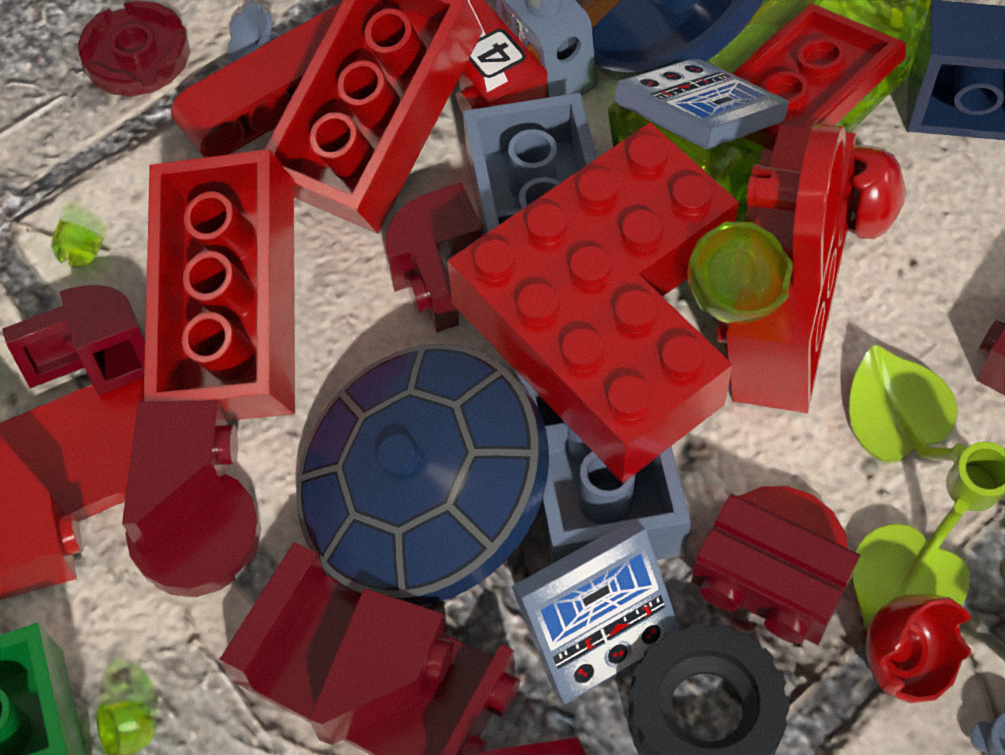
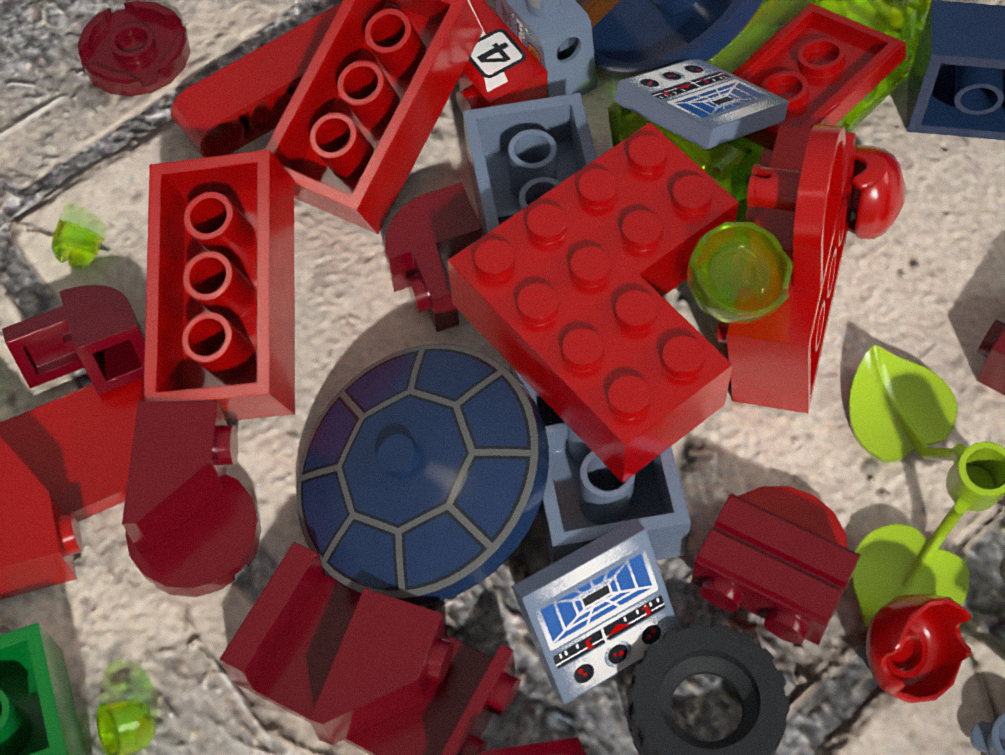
sand blue plant [228,1,280,62] -> none

